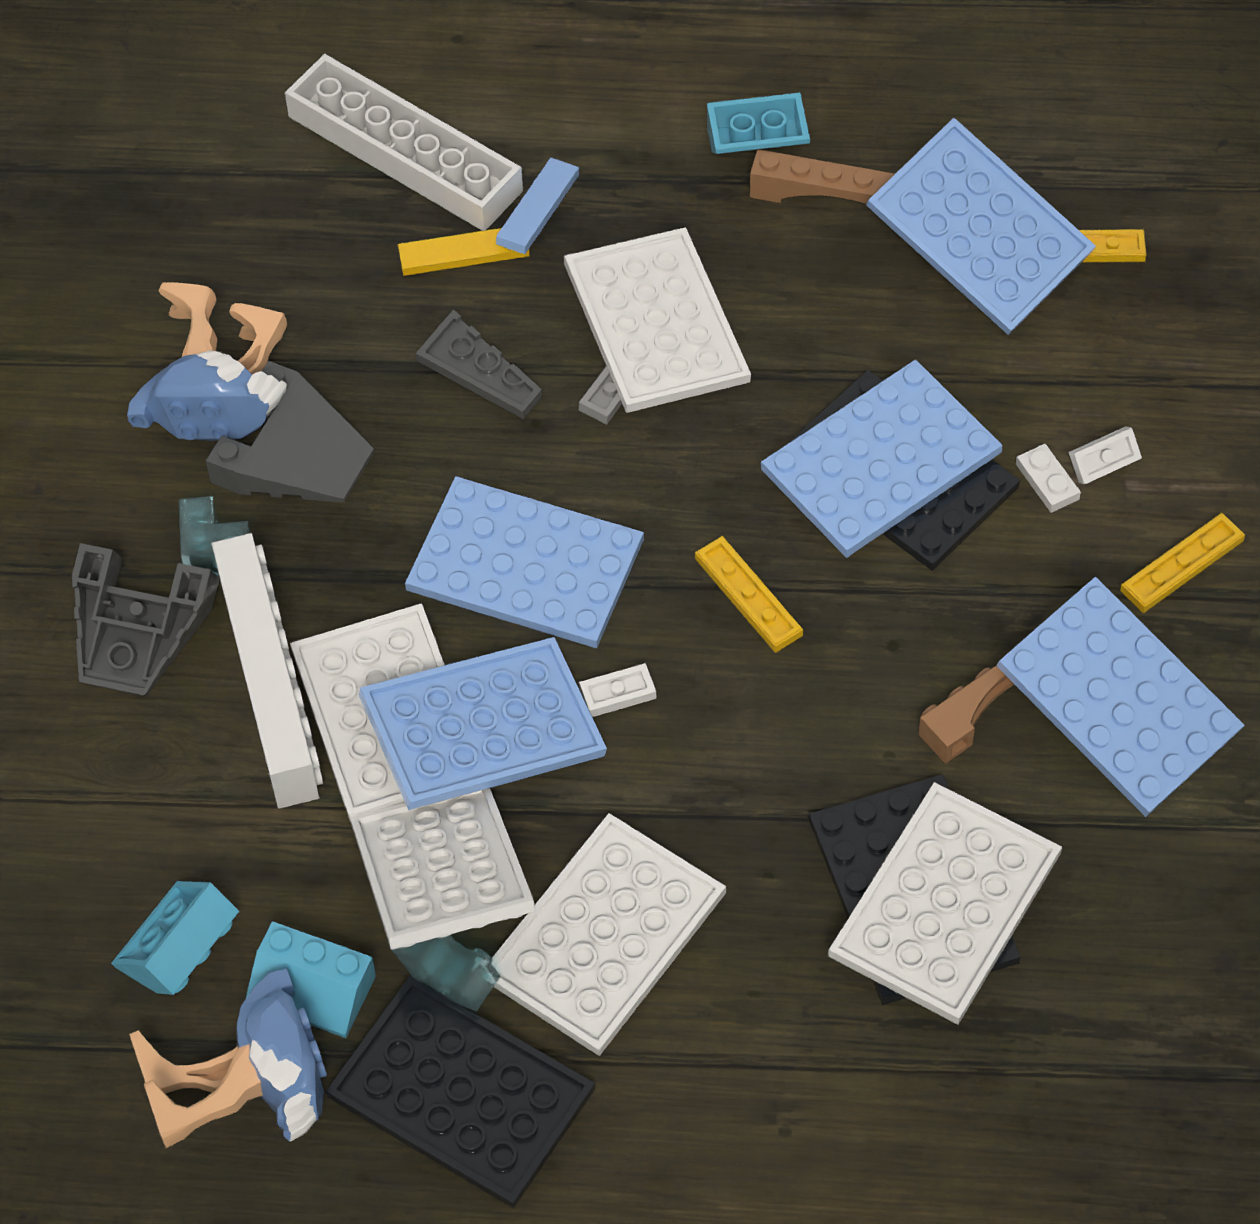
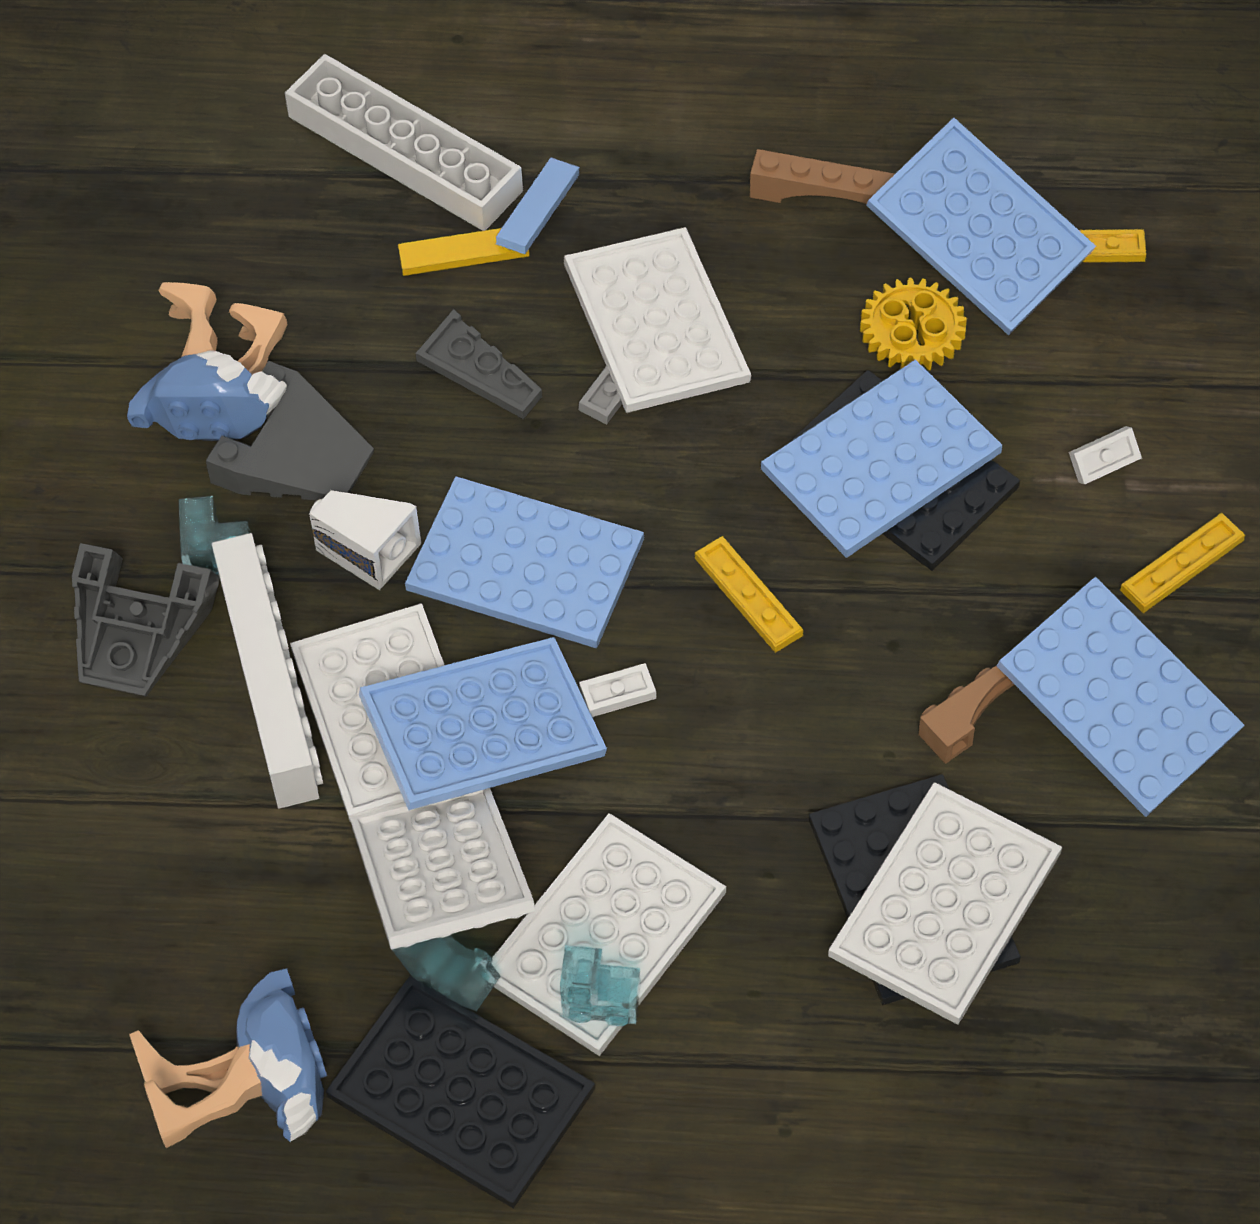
medium azure slope [111,881,239,995] -> none
medium azure slope [246,921,376,1038] -> none
medium azure slope [707,93,810,154] -> none
white plate [1016,444,1081,513] -> none
none -> white slope [309,490,421,590]
none -> clear light blue brick [560,945,641,1026]
none -> yellow gear [860,278,967,370]

